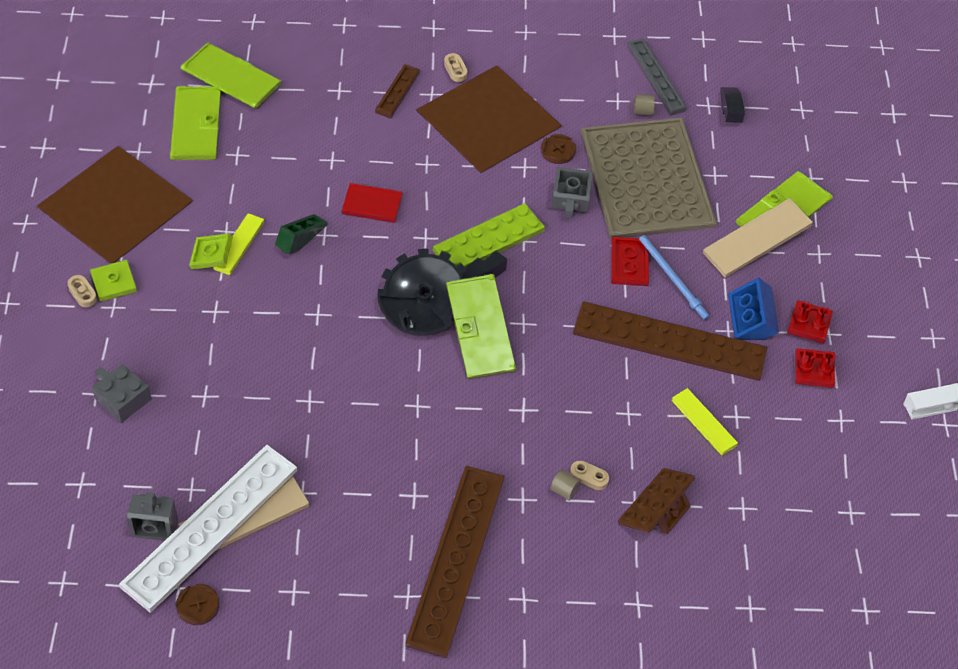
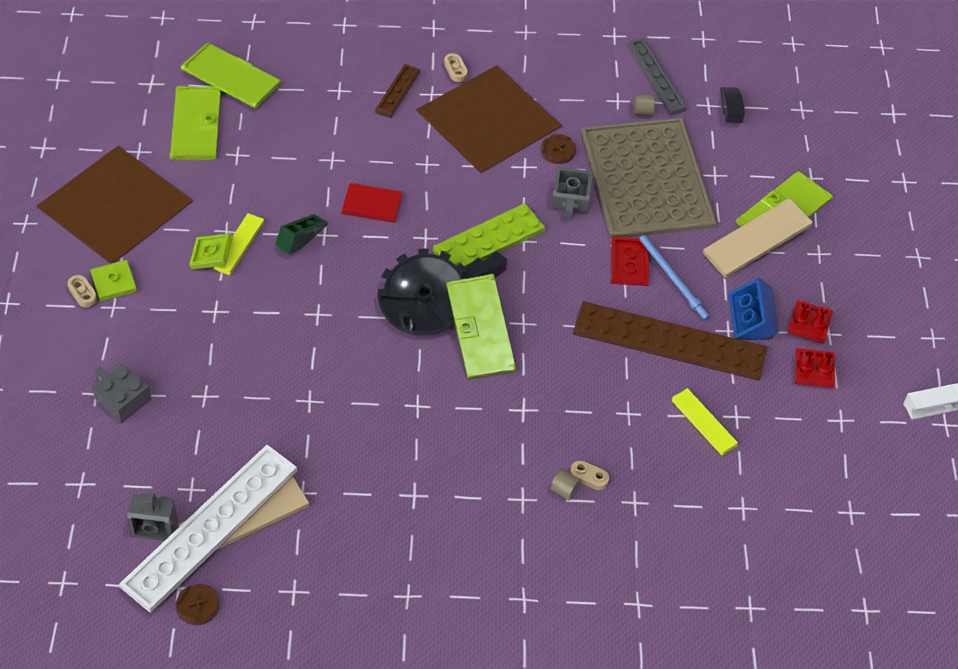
reddish brown plate [405,466,505,658] -> none
reddish brown bracket [618,468,695,534] -> none

